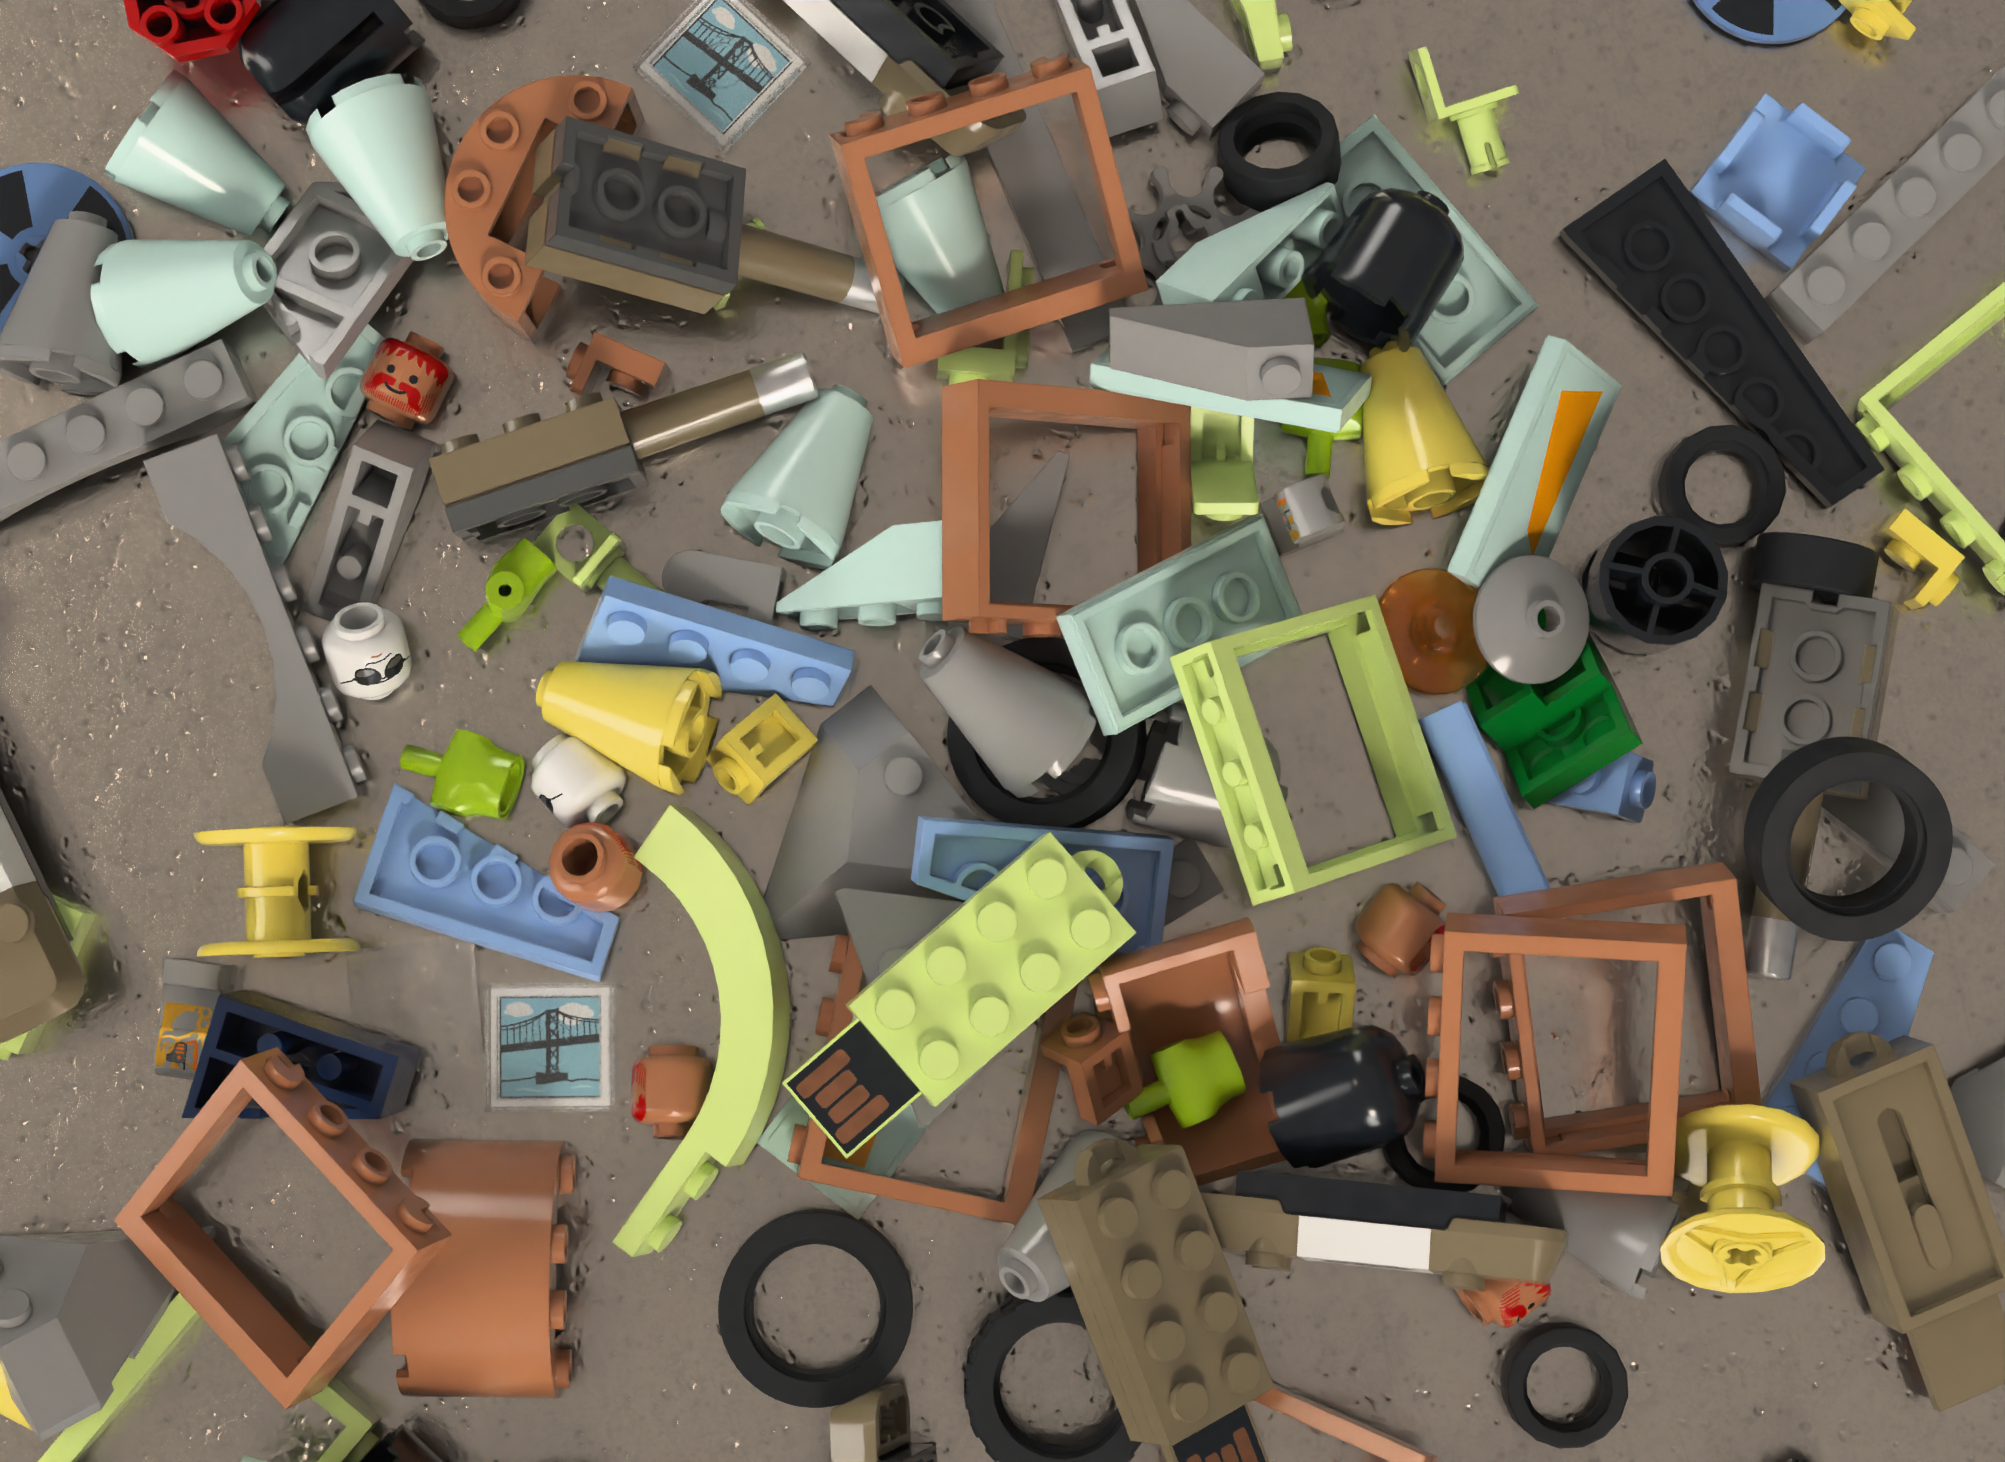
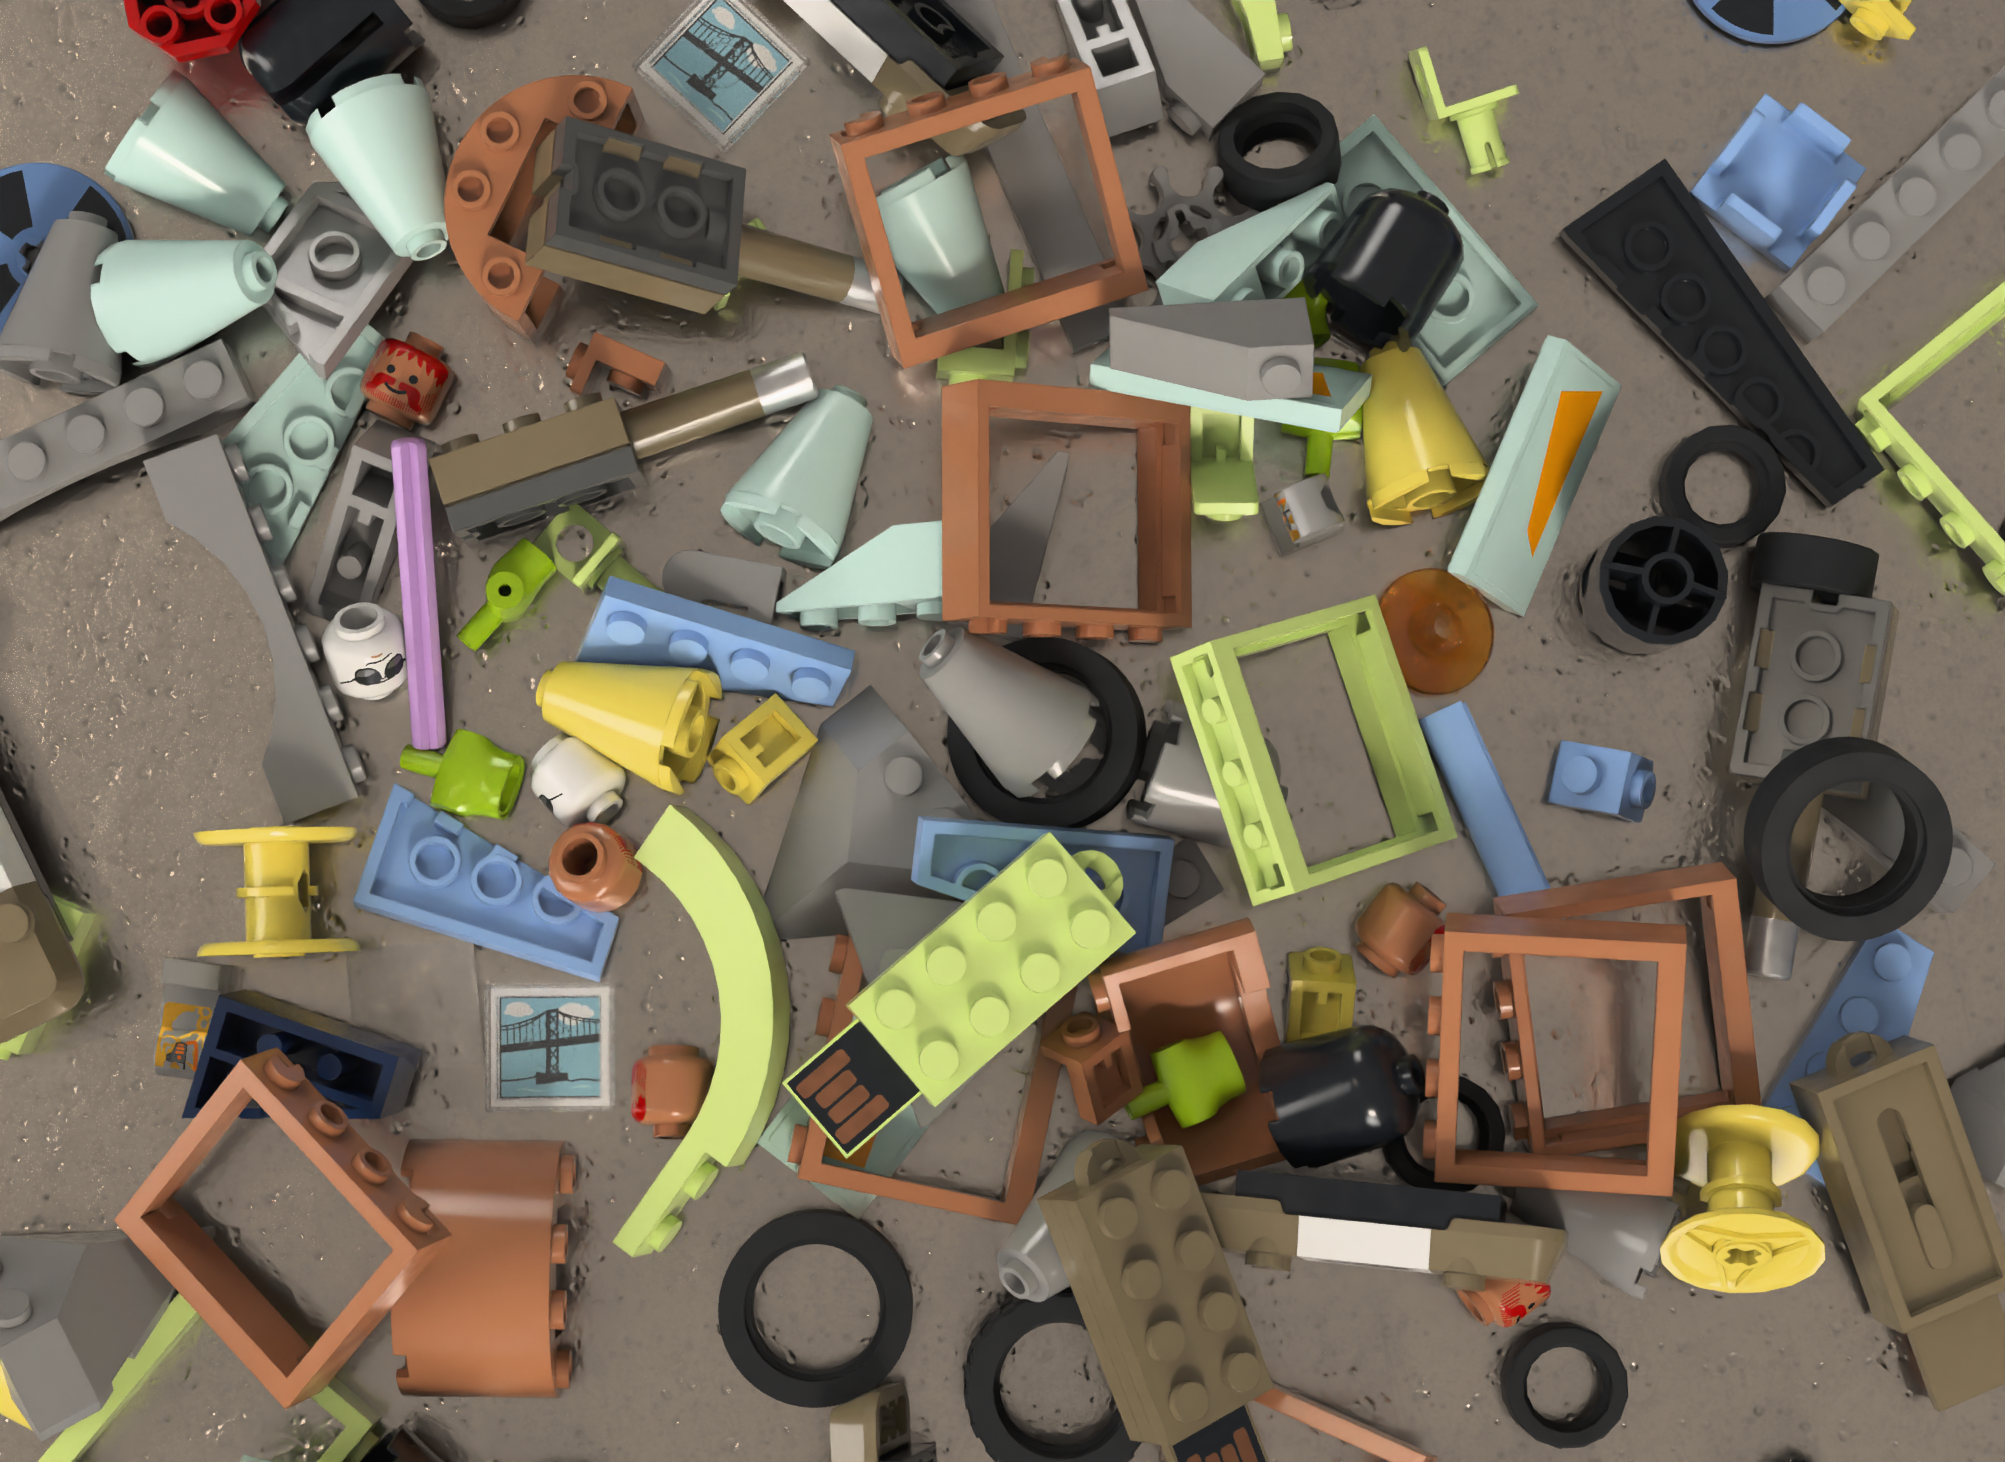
light aqua tile [1055,514,1302,736] -> none
green slope [1464,608,1643,809] -> none
light grey dish [1473,555,1590,684] -> none
light yellow bracket [1876,508,1965,610] -> none
none -> lavender axle [391,437,447,750]

